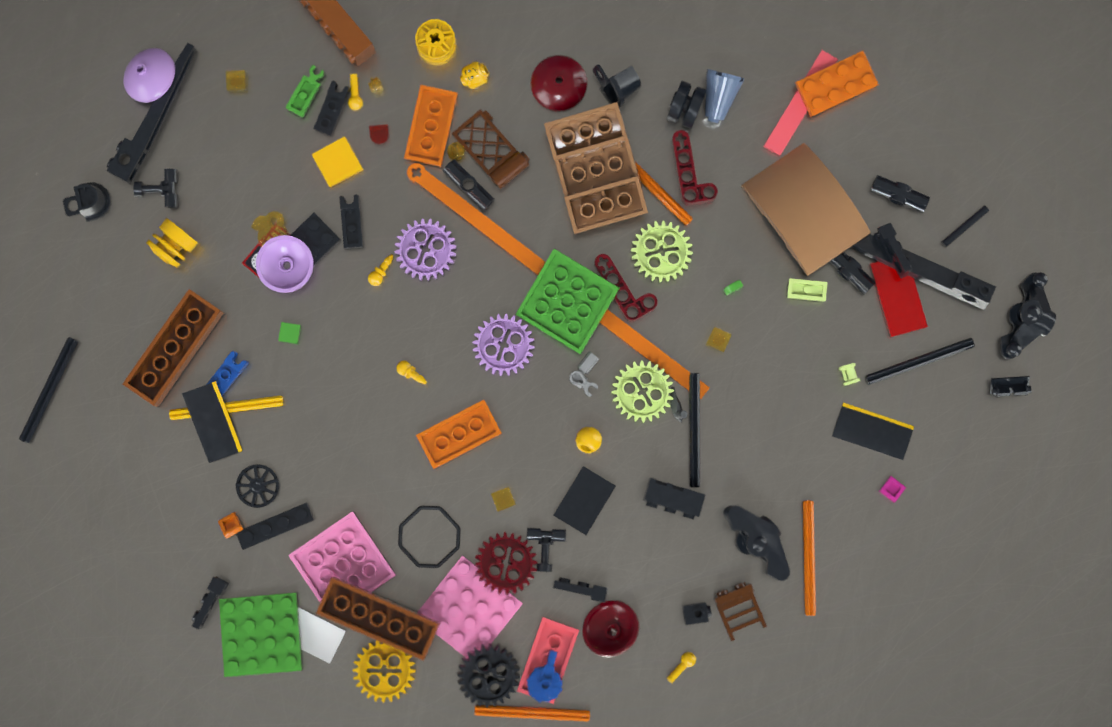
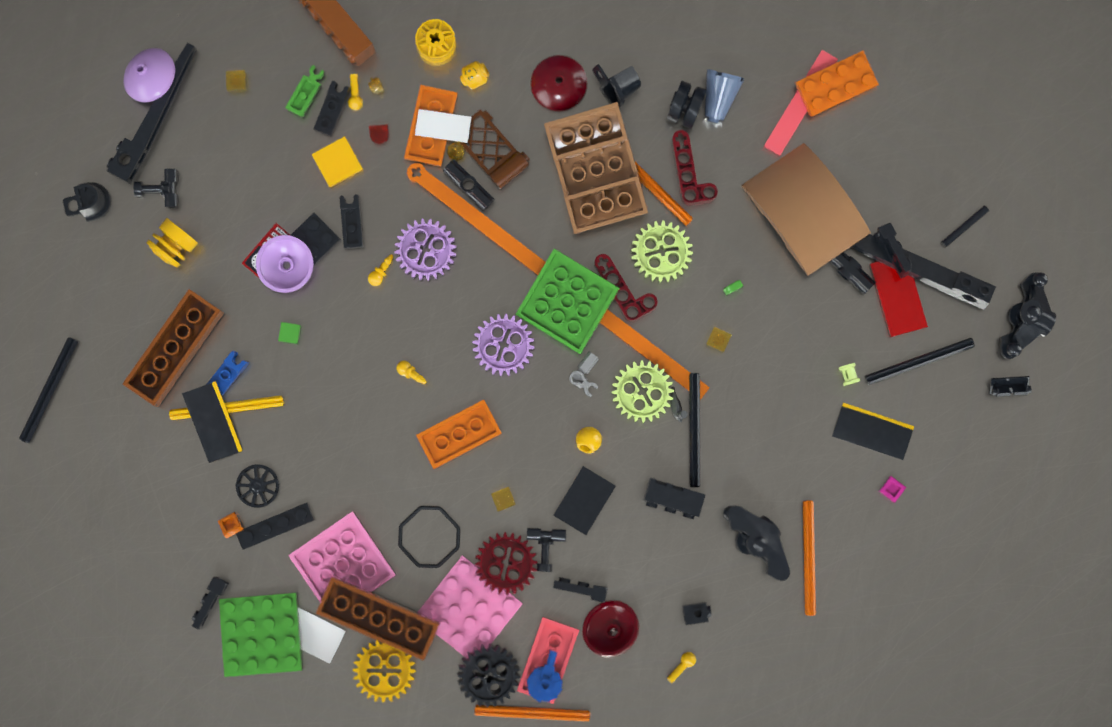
clear yellow plate [252,211,288,246] -> none
reddish brown plate [713,581,767,641] -> none
yellowish green plate [787,278,827,302] -> none
black piece [870,175,930,213] -> none
none -> white sticker [415,109,471,143]

